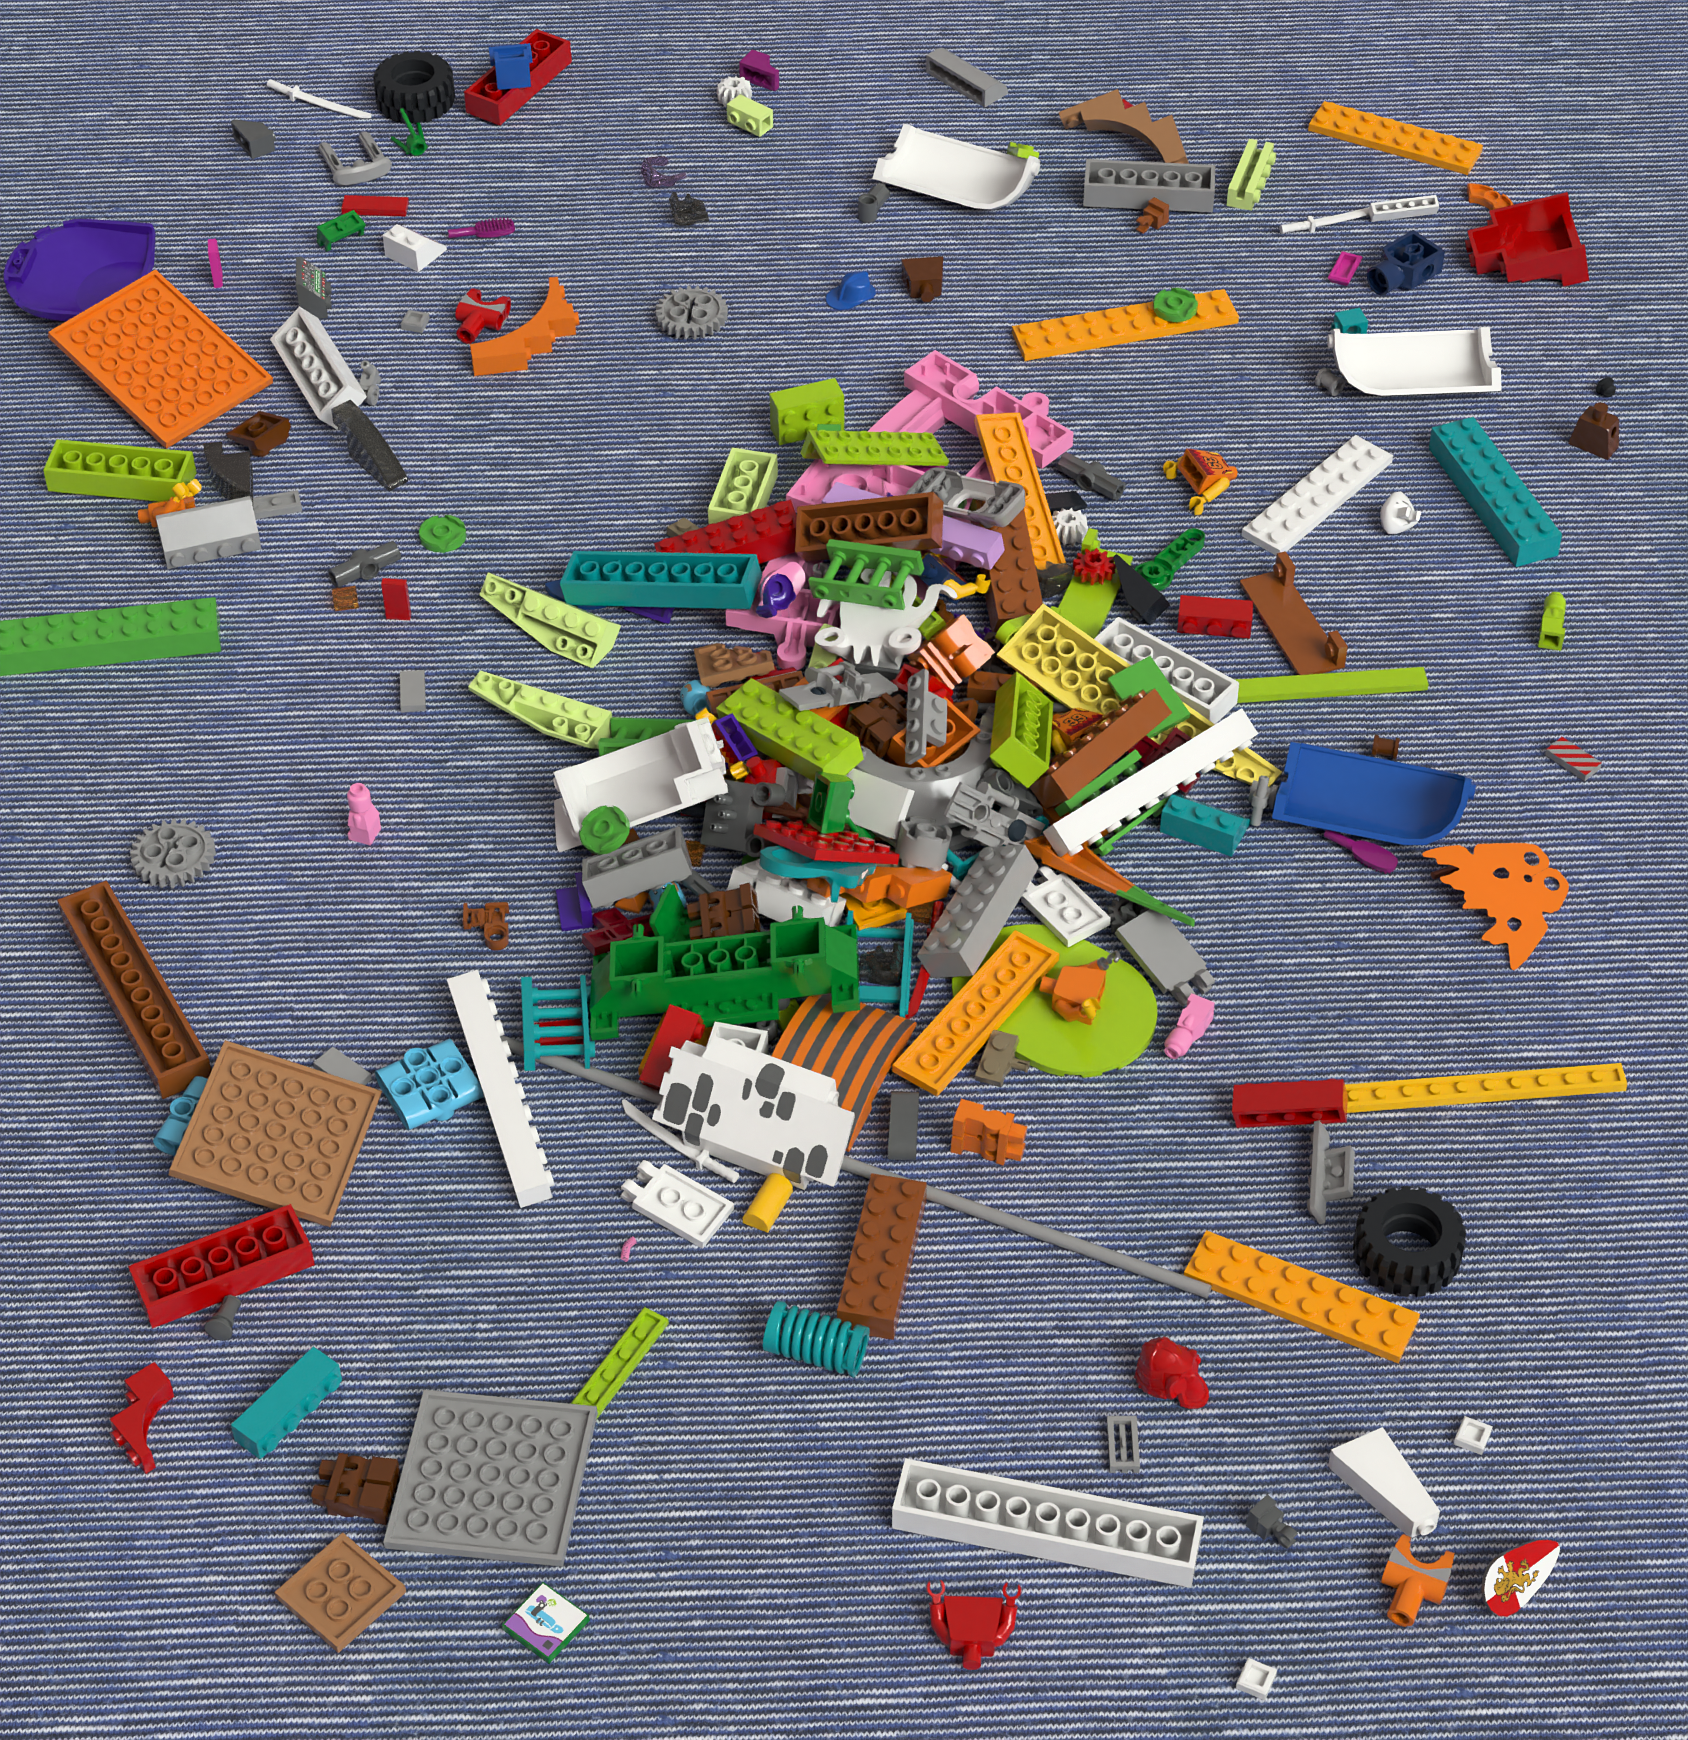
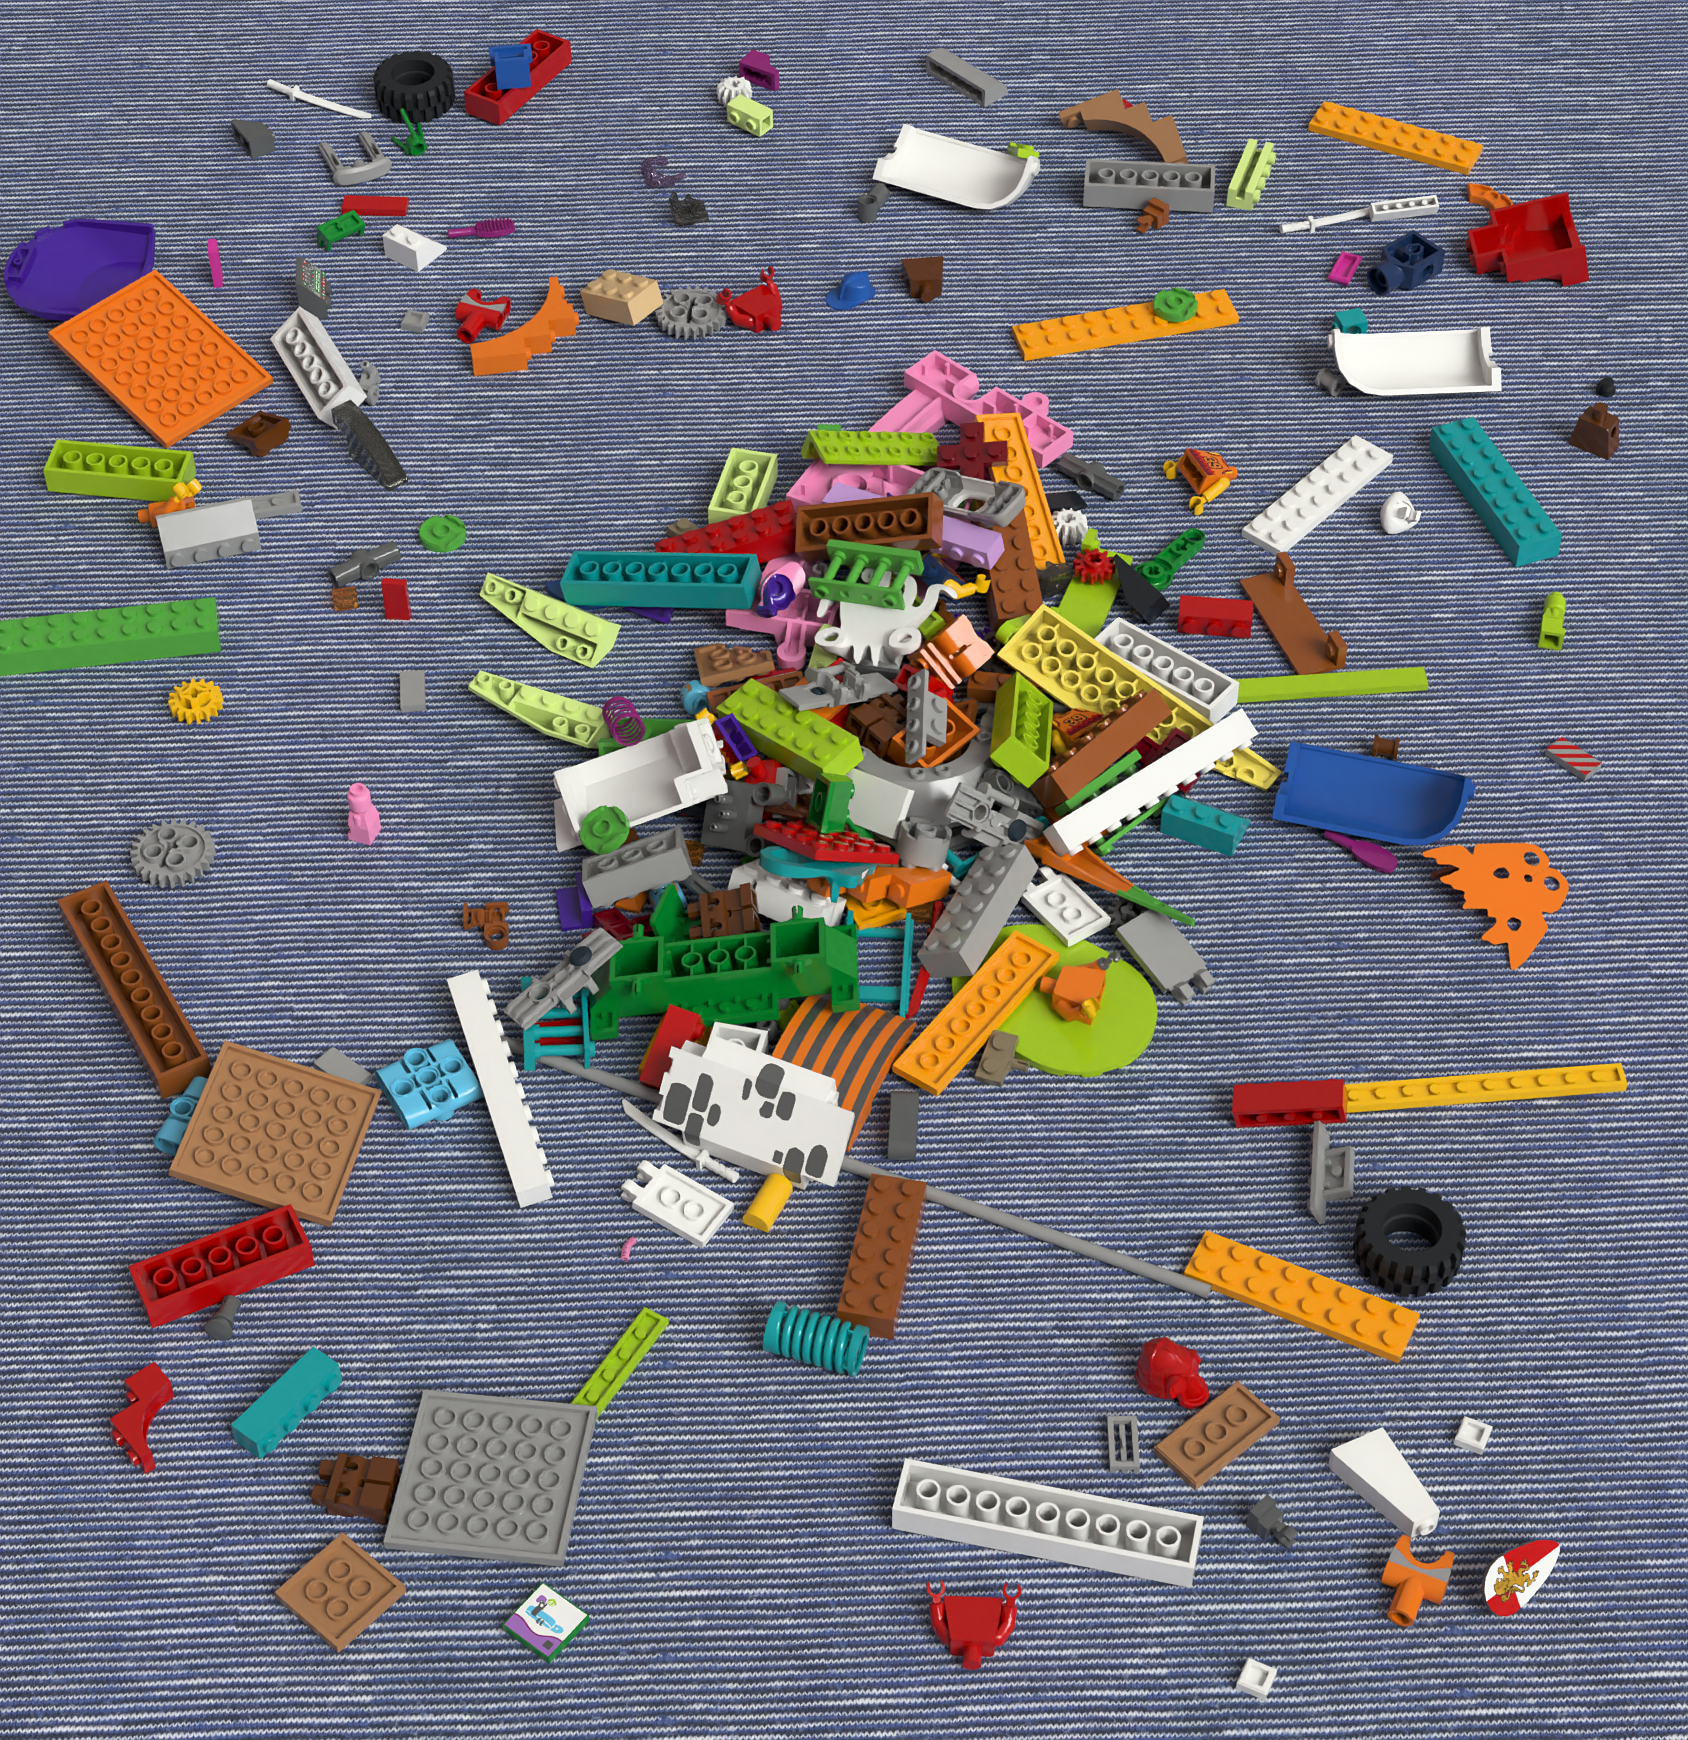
clear smoke slope [203,441,254,511] -> none
lime brick [769,378,844,446] -> none
clear smoke hand [859,943,904,985] -> none
orange hips [951,1099,1028,1165] -> none
bright green tile [1107,656,1190,738] -> none
bright pink piece [1164,993,1215,1059] -> none
light grey piece [1248,775,1279,826] -> none
none -> yellow gear [168,678,224,725]
none -> light grey piece [503,927,623,1031]
none -> tan brick [580,269,664,326]
none -> magenta piece [602,696,645,746]
none -> red torso [716,266,783,333]
none -> dark red plate [937,422,1009,480]
none -> medium nougat tile [1153,1381,1280,1491]

